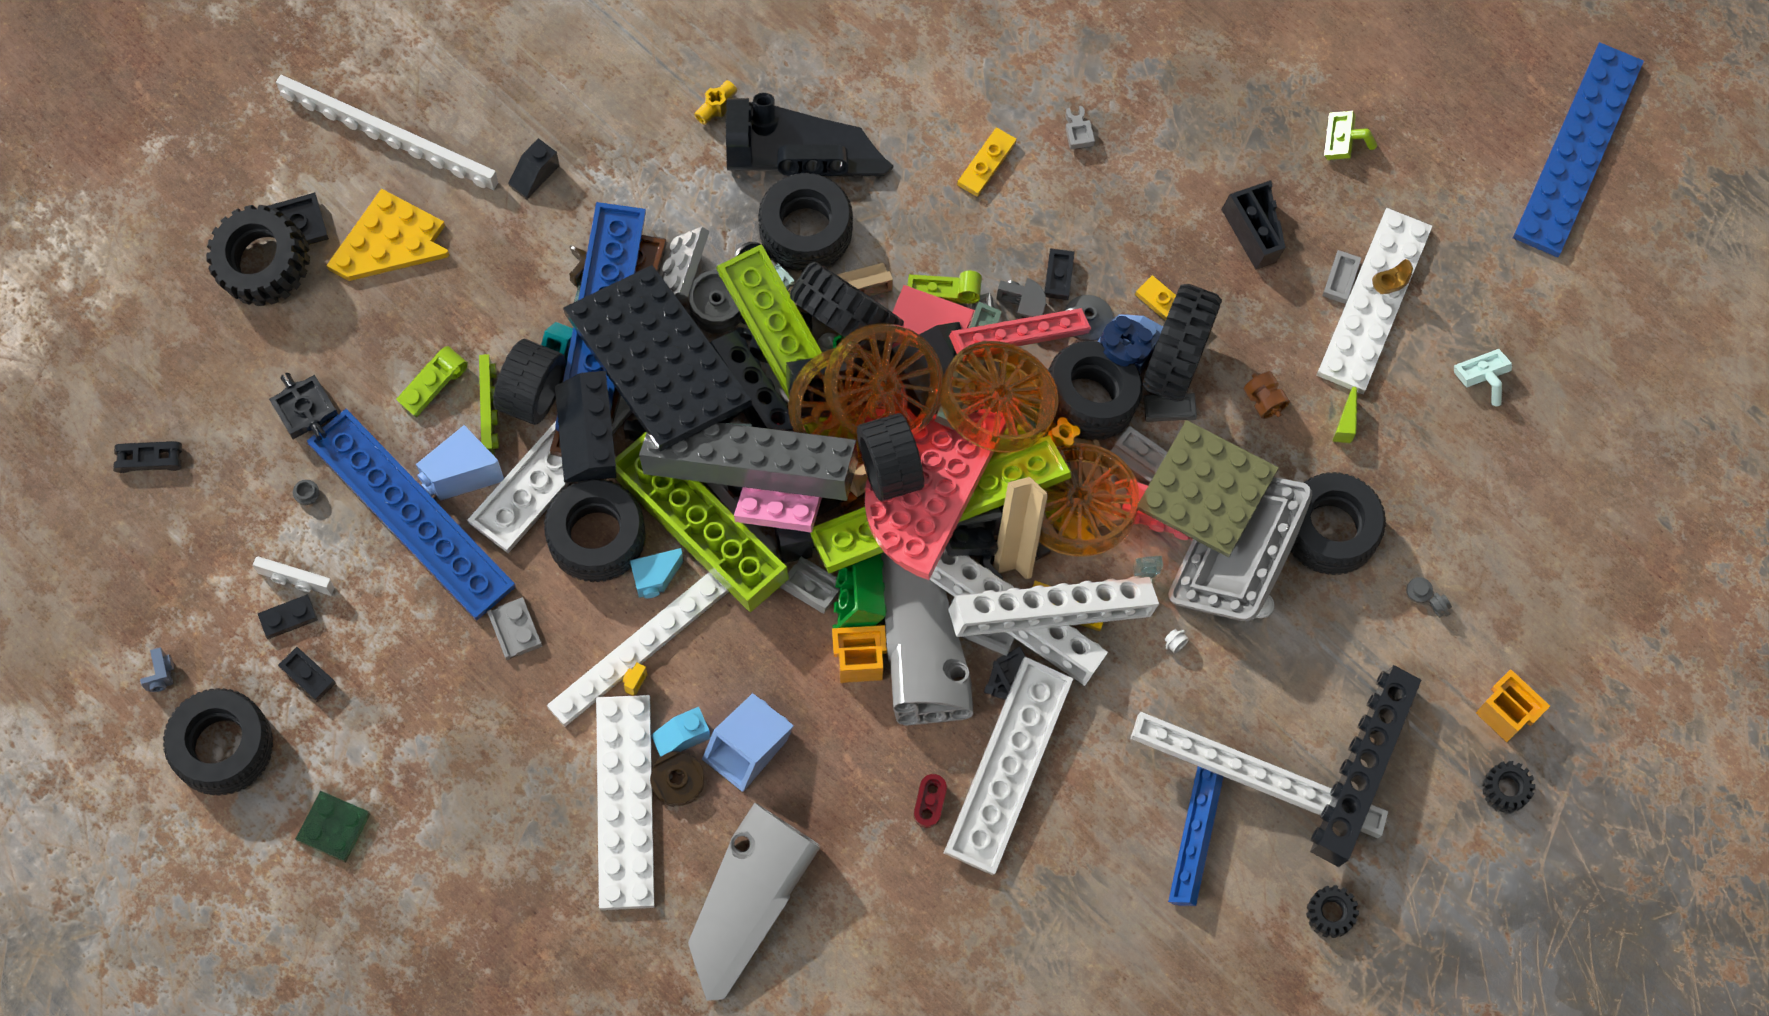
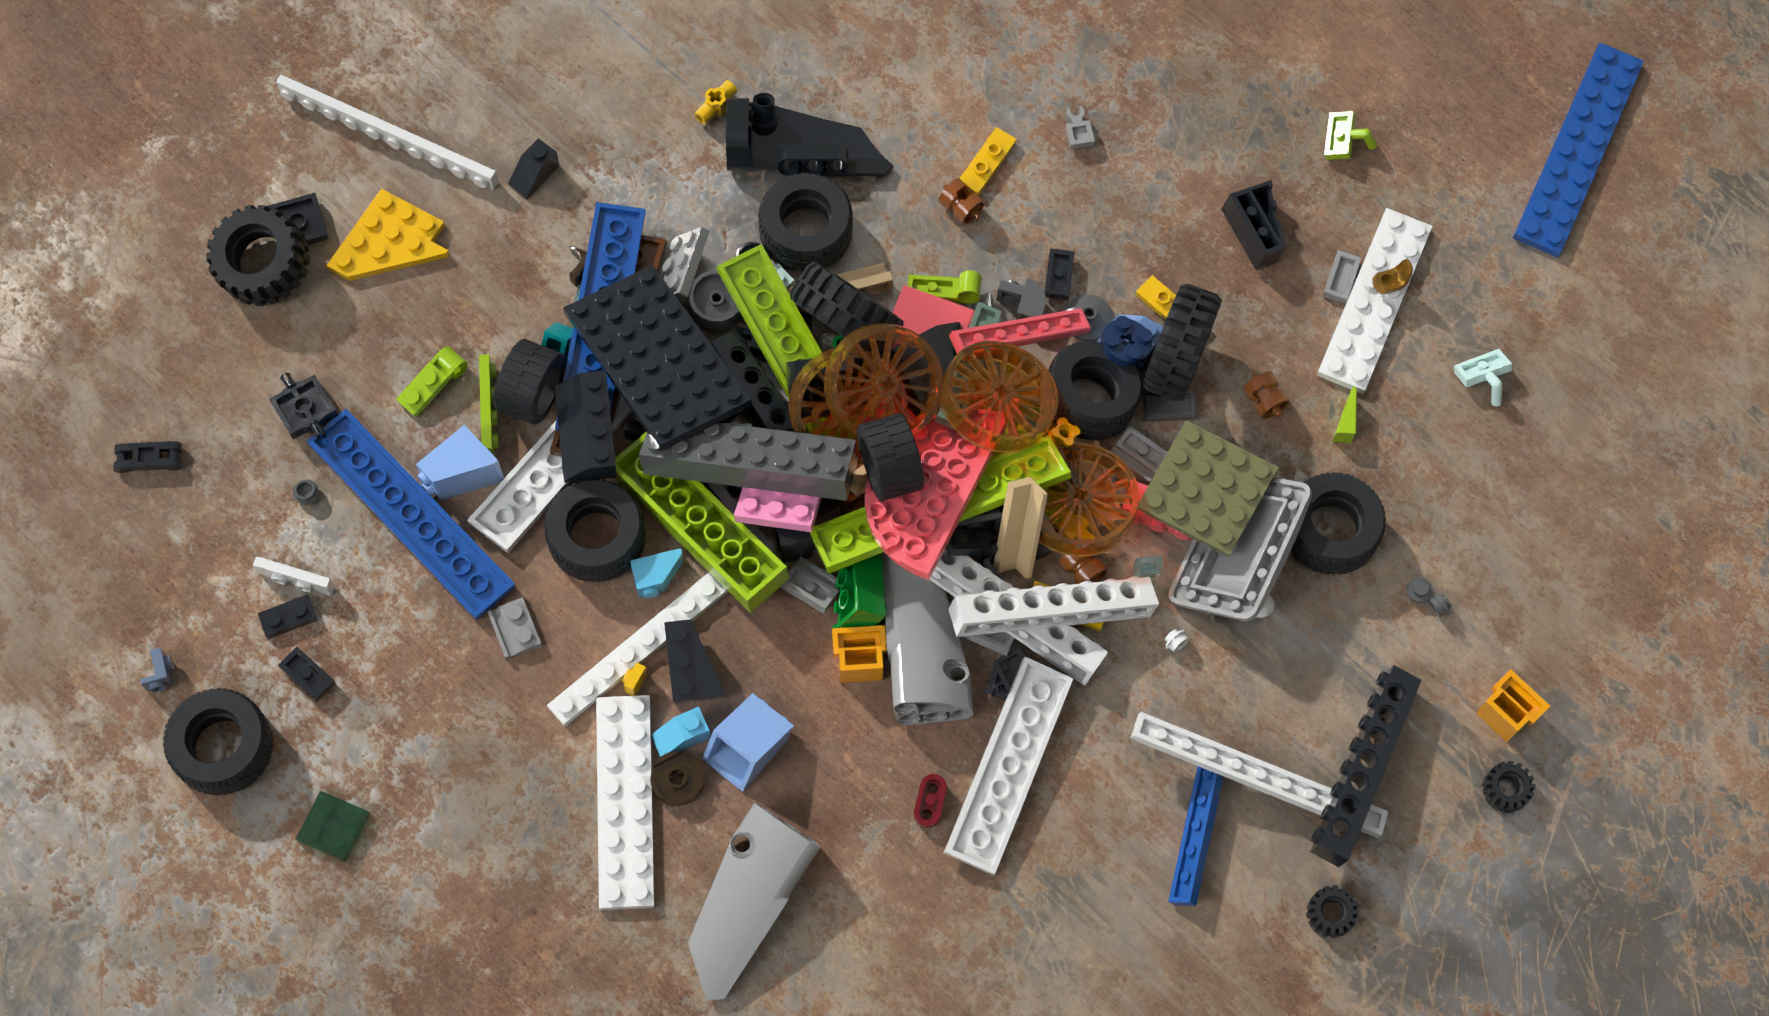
none -> black wedge [664,619,727,704]
none -> dark orange wheel [938,178,985,225]
none -> dark orange wheel [1059,541,1108,584]

